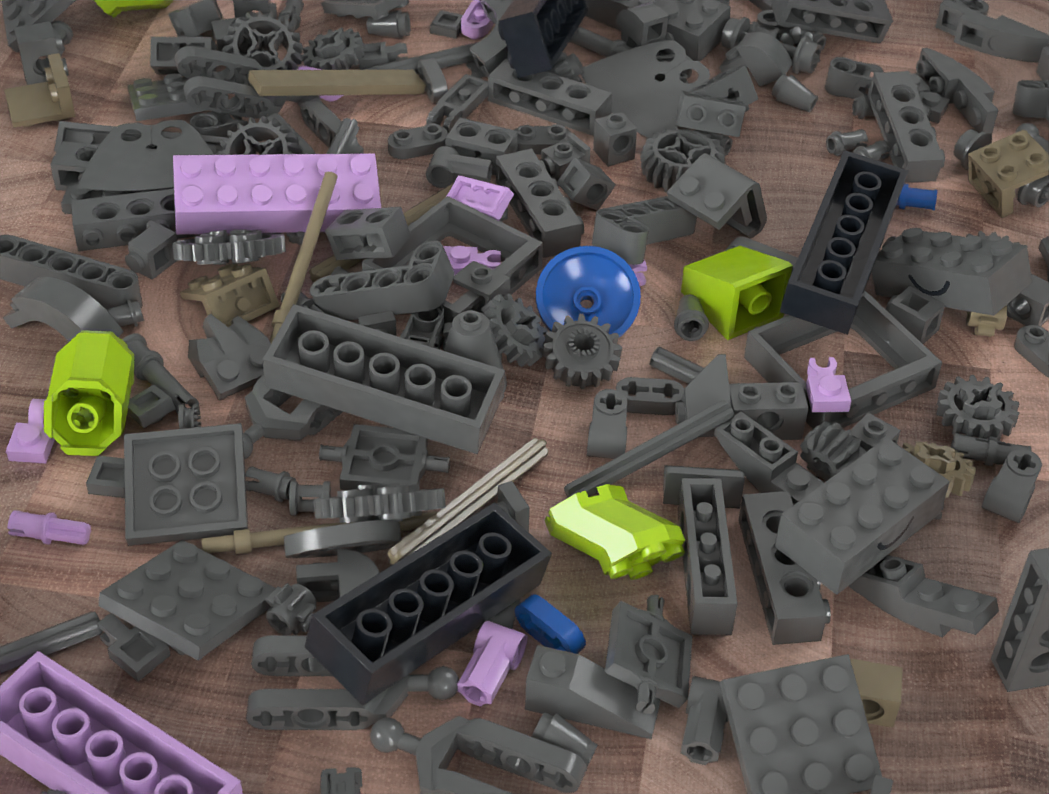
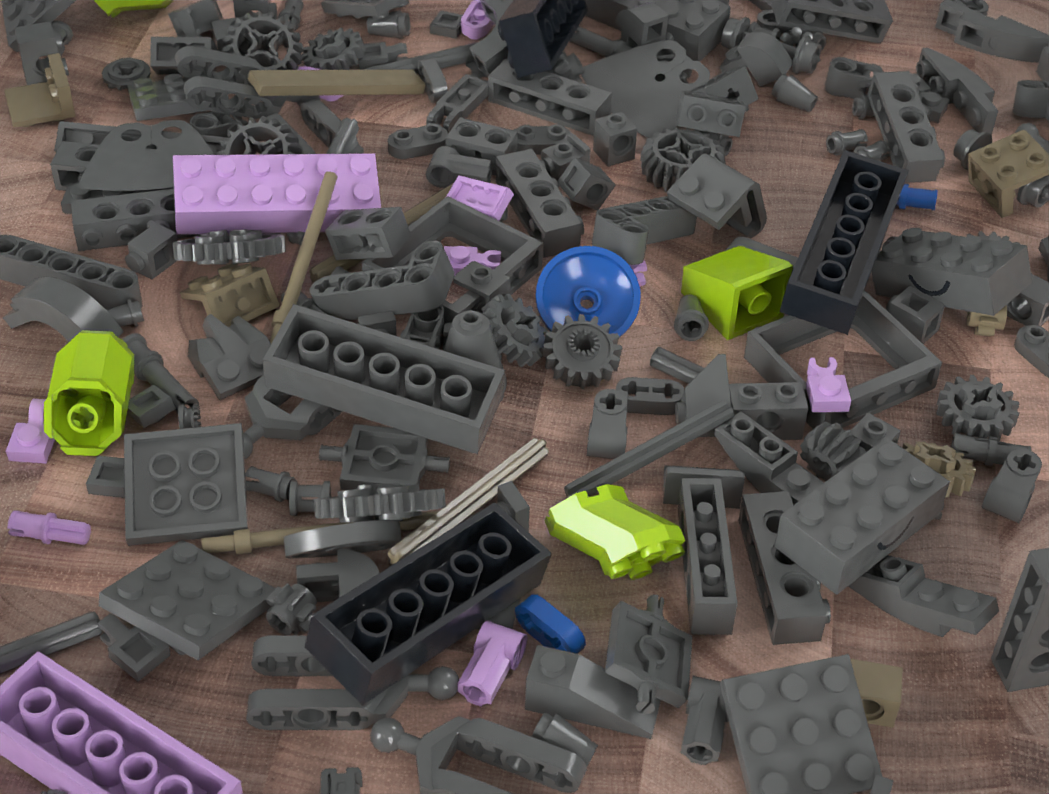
none -> dark grey gear [102,58,151,91]

